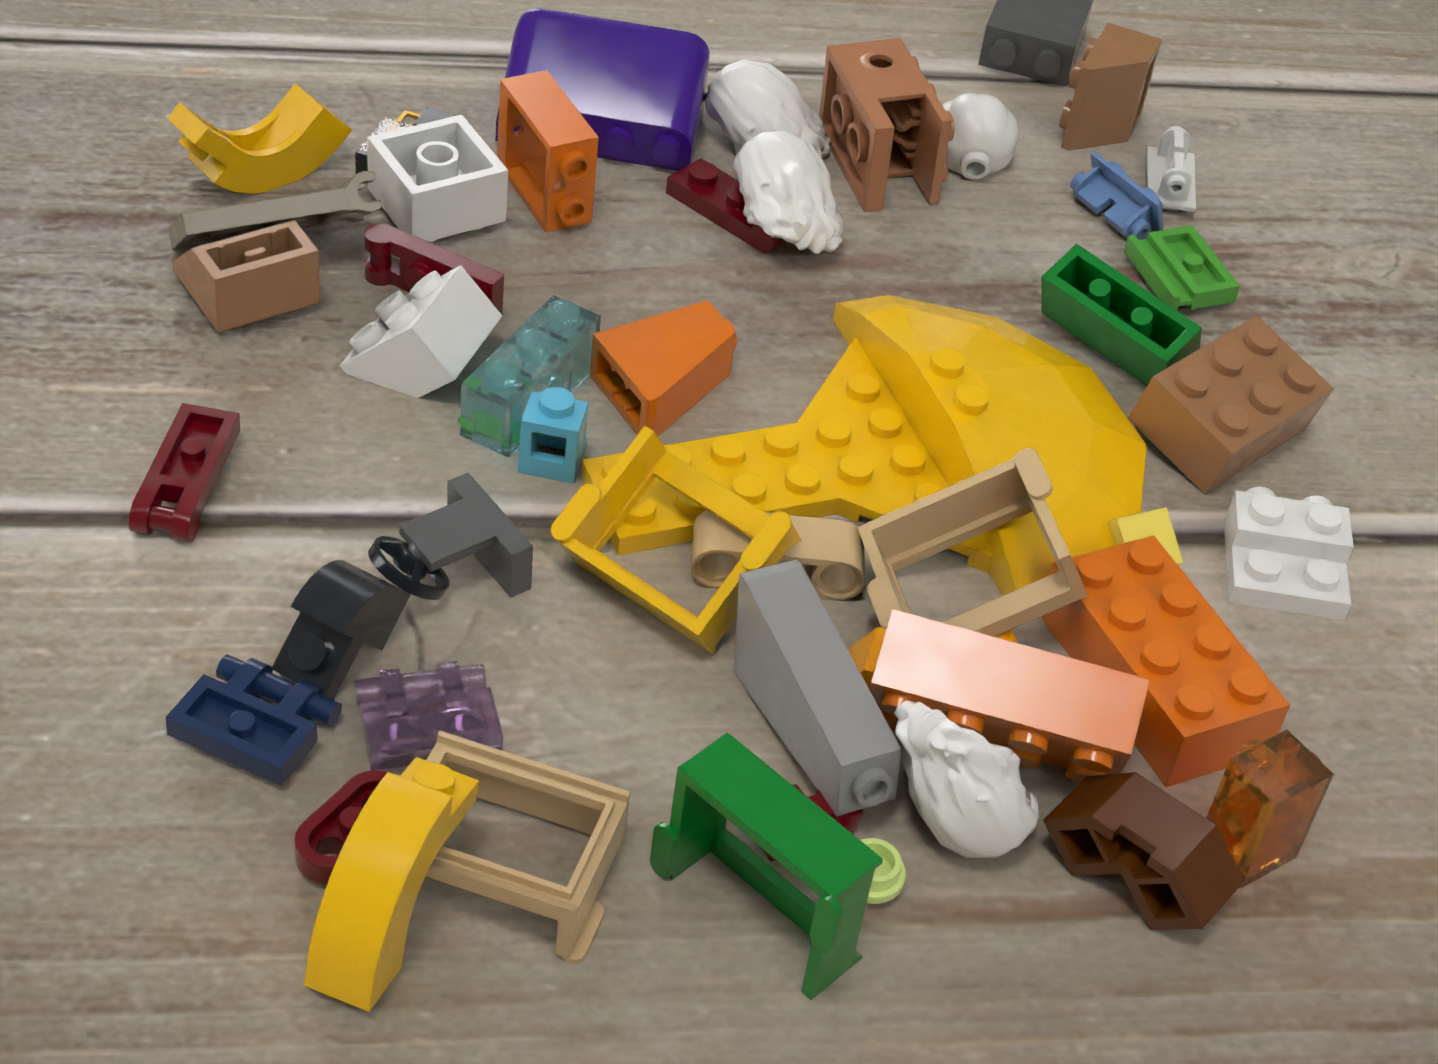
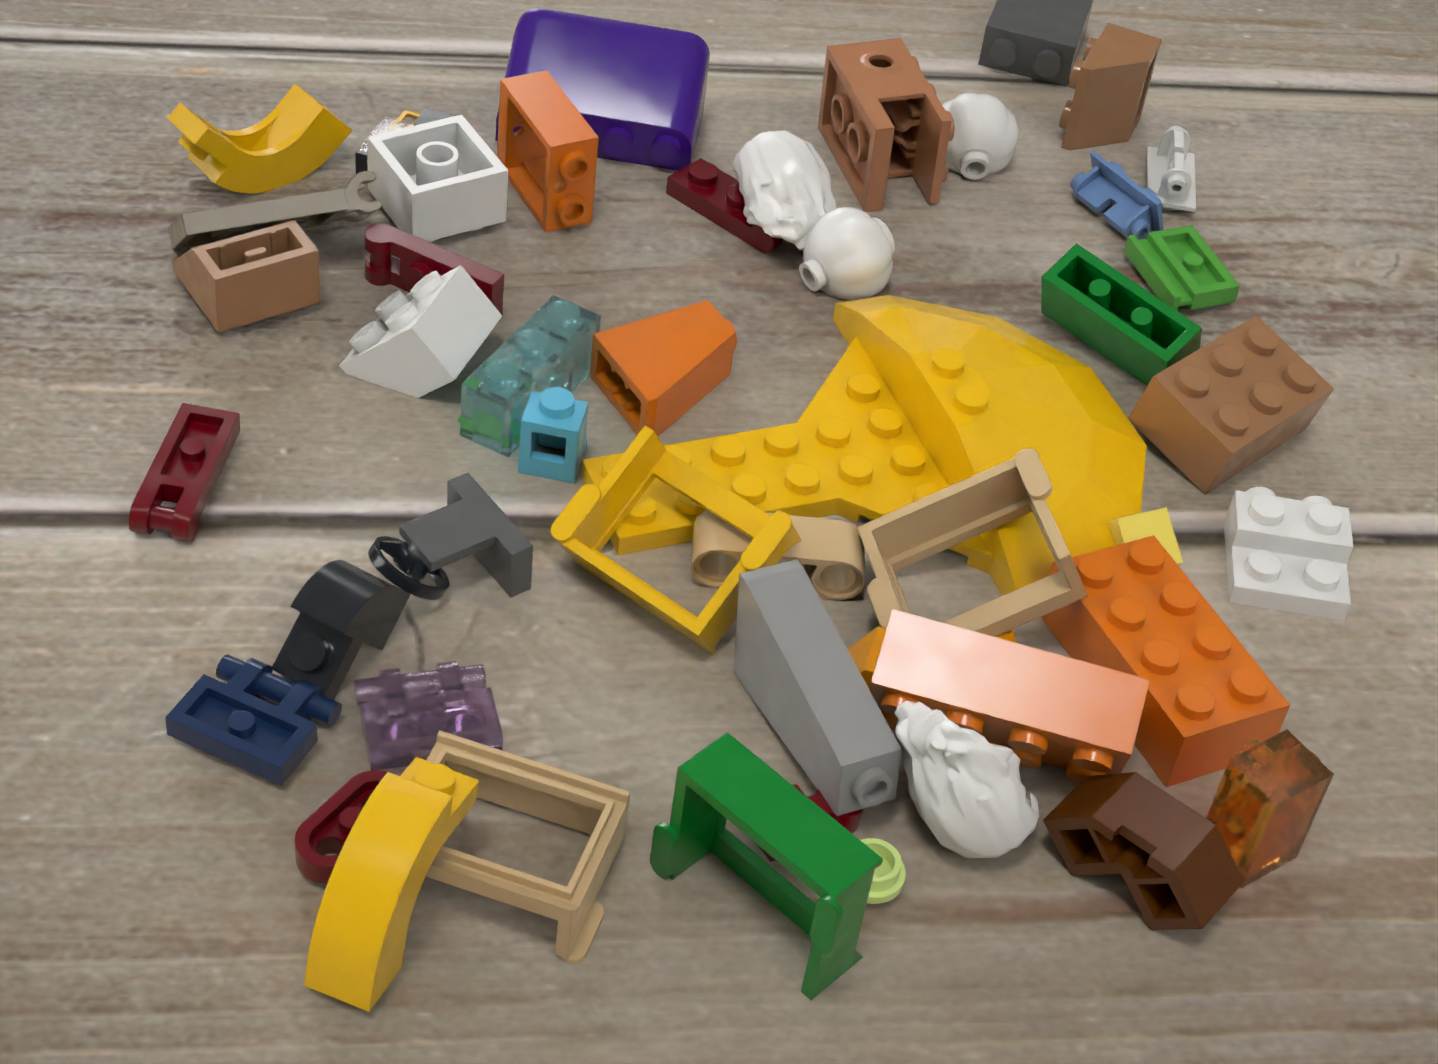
white piece [704,60,830,158] -> none
none -> white plant [799,207,895,301]

